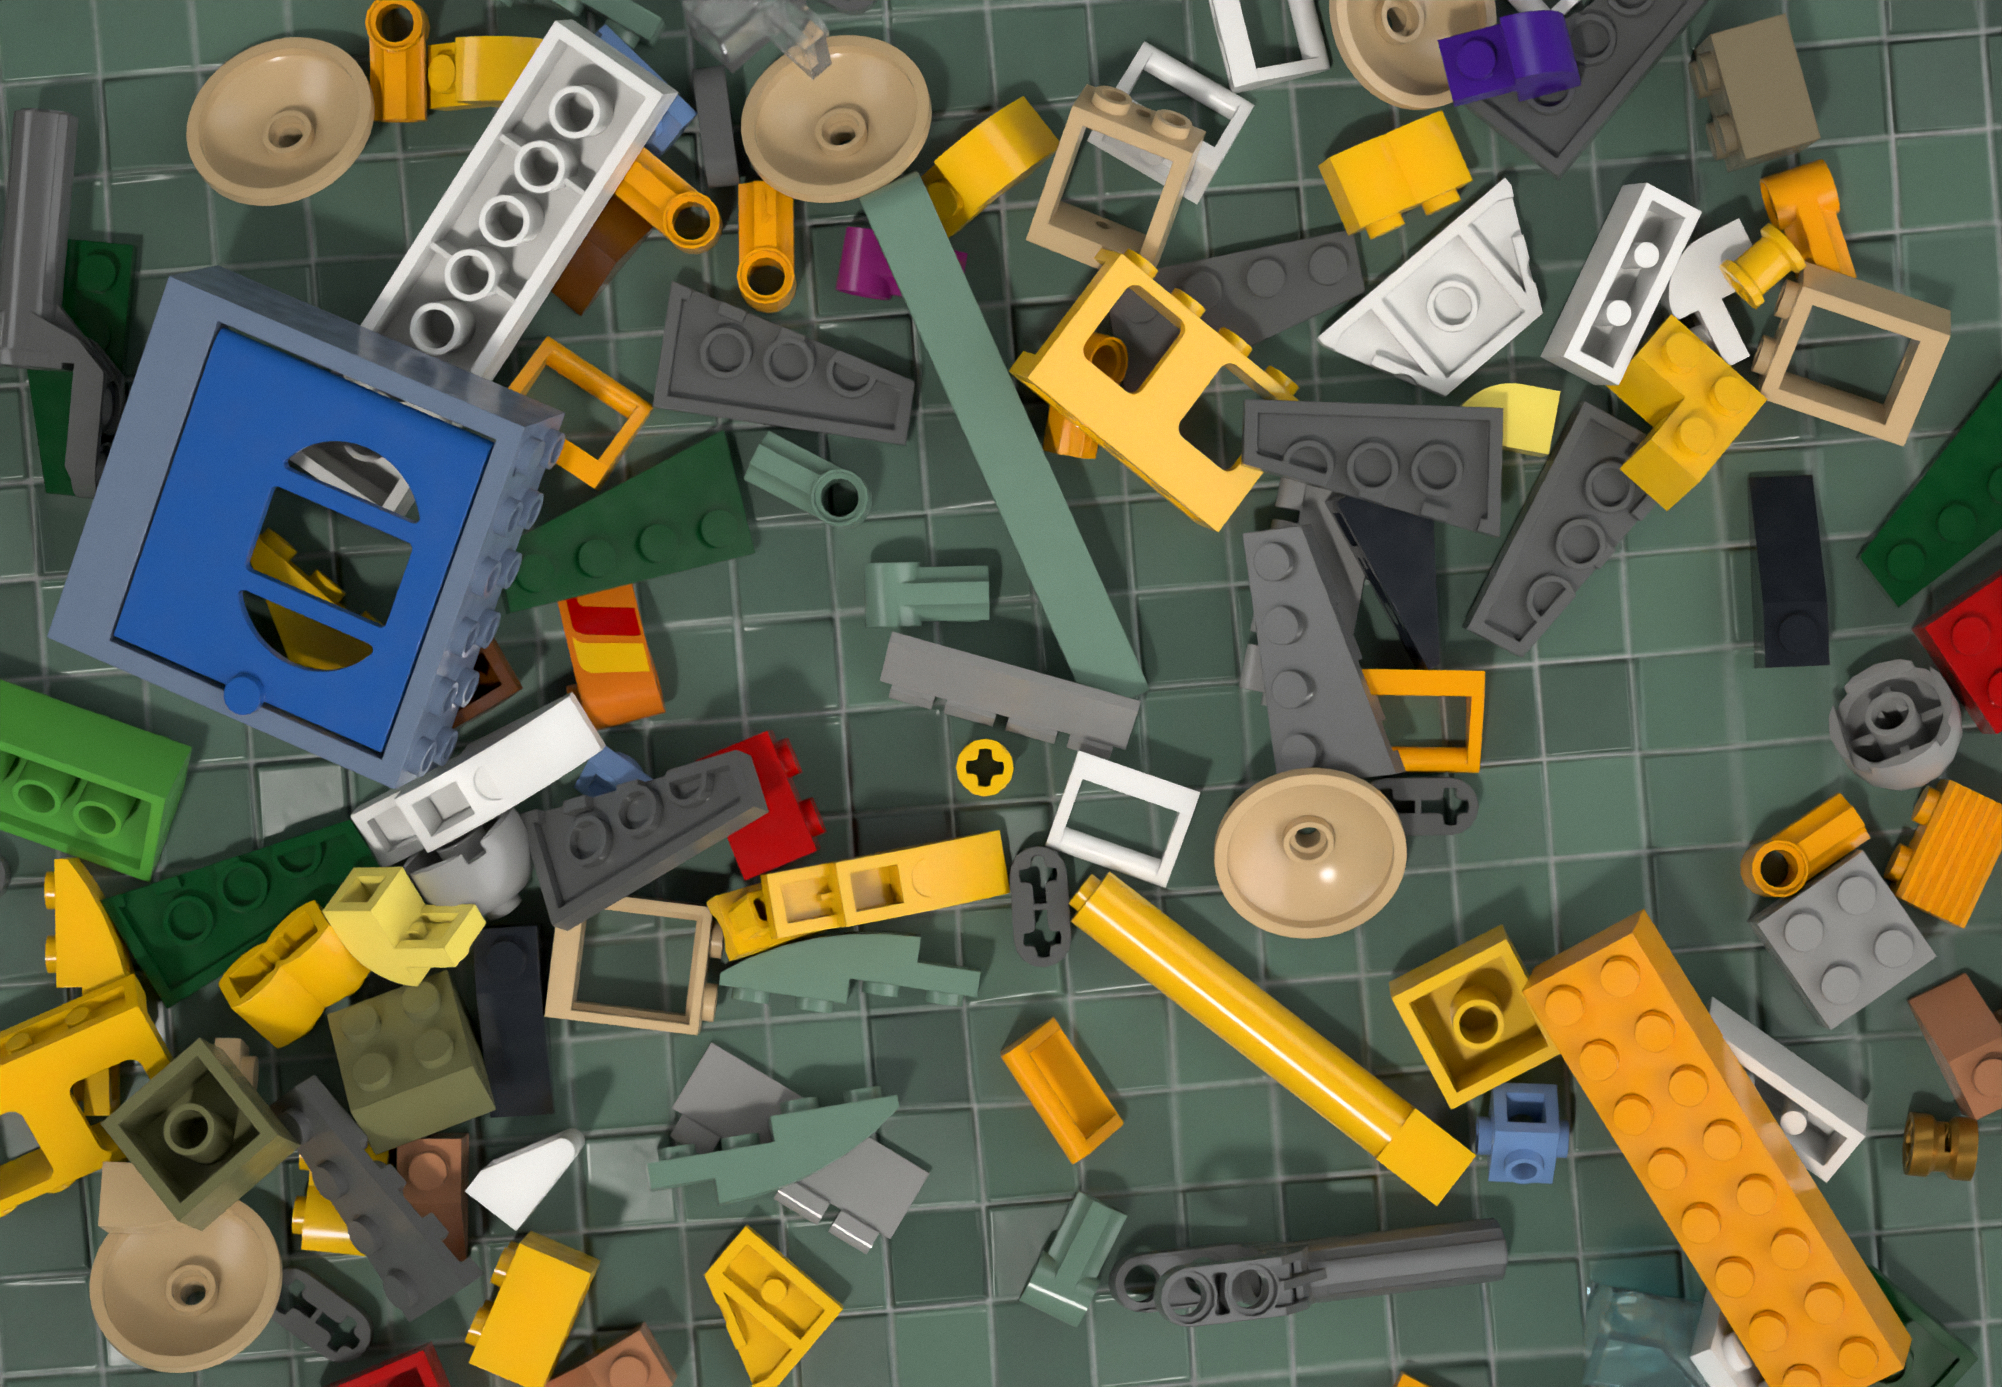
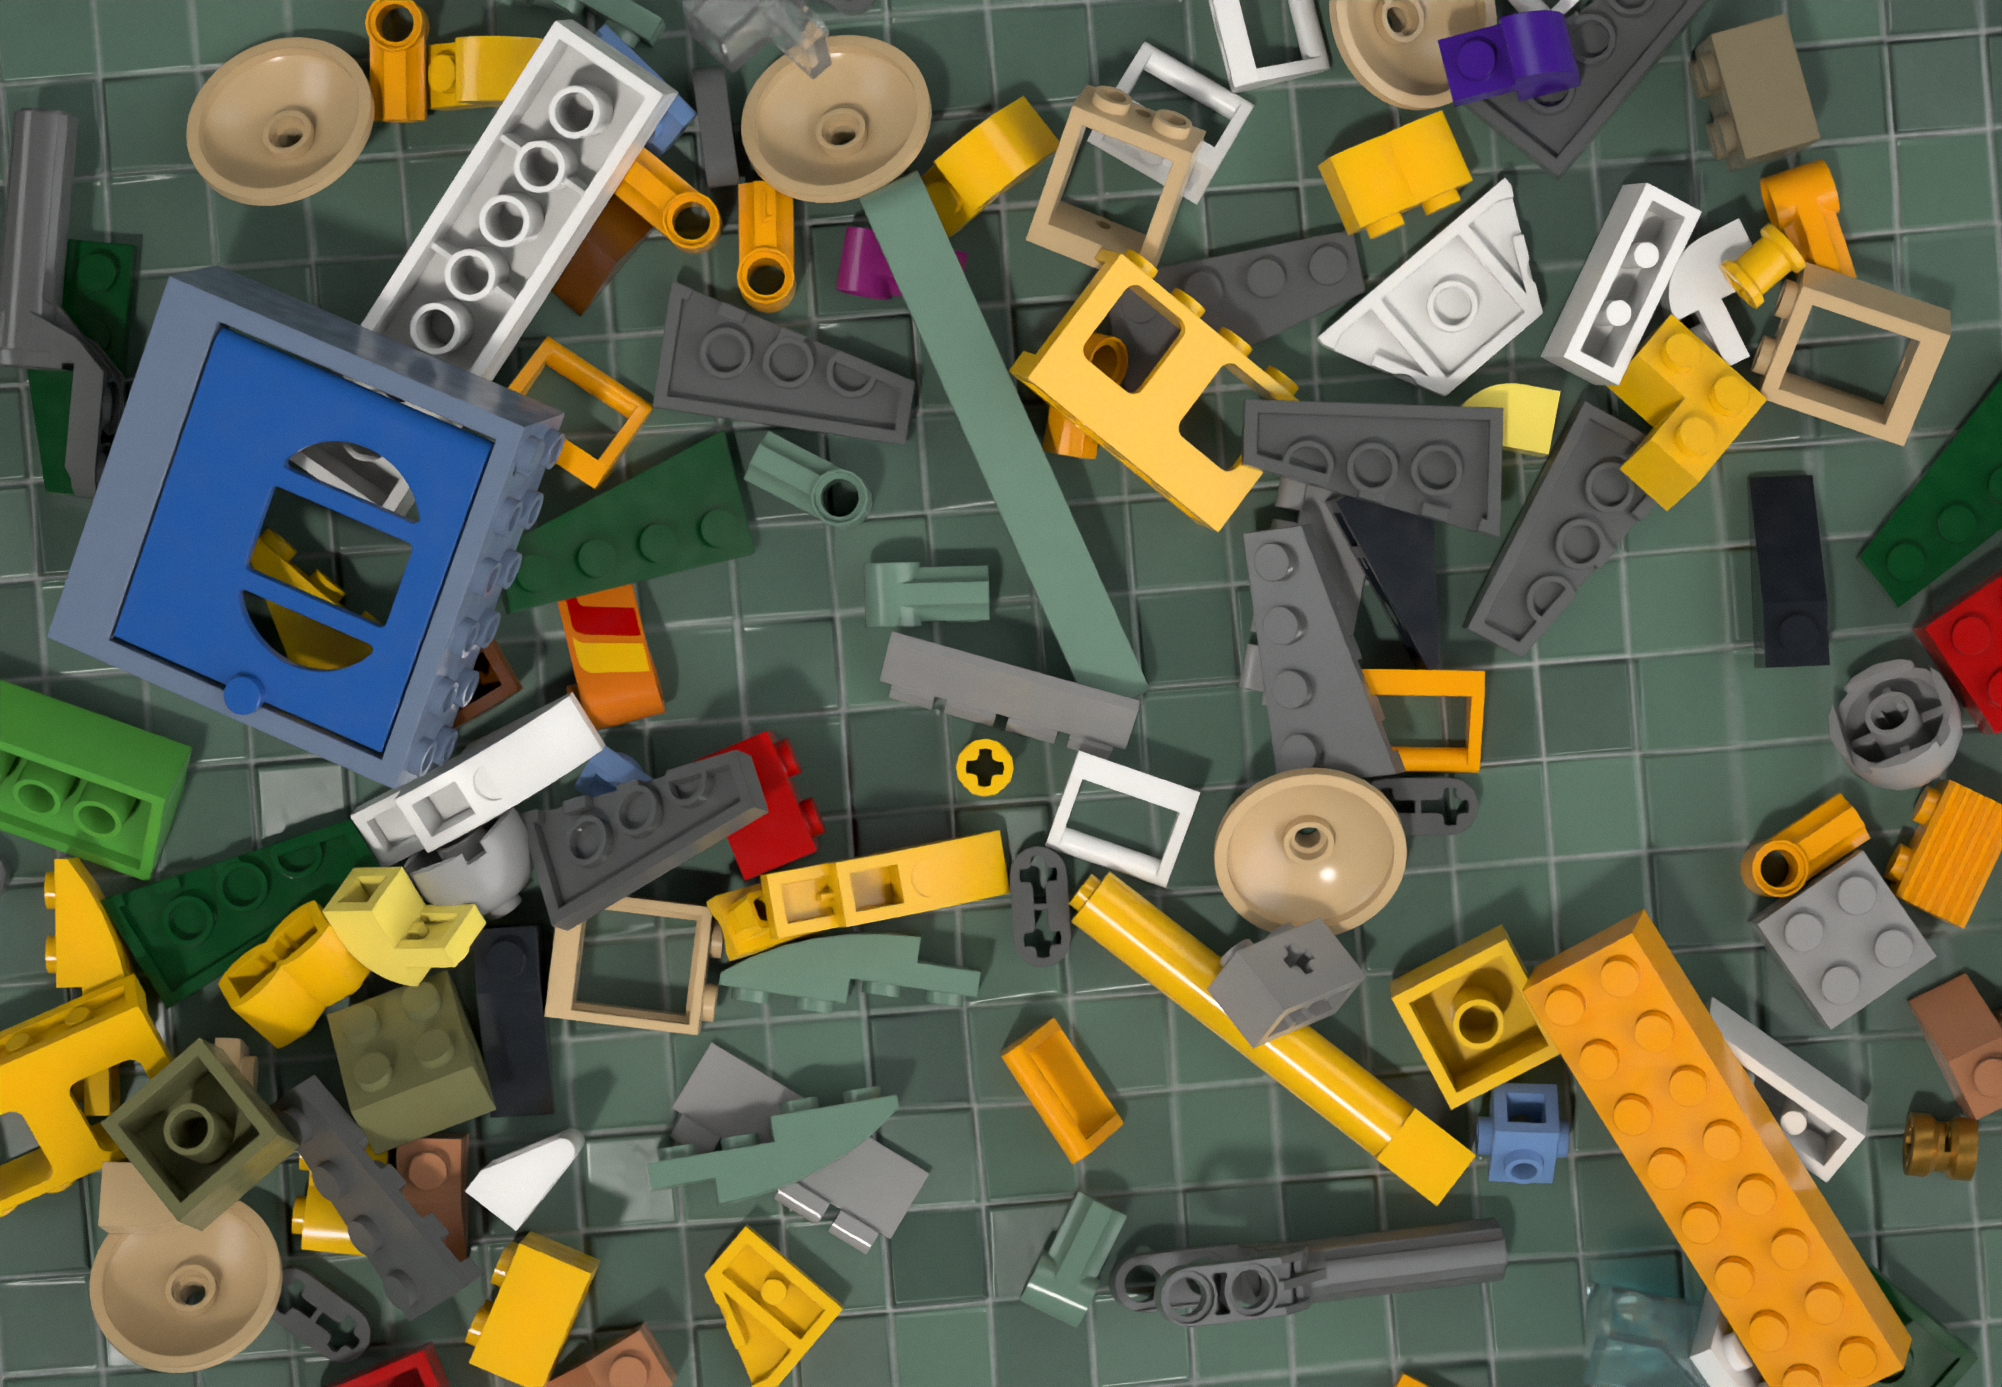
none -> light grey brick [1207,918,1366,1048]

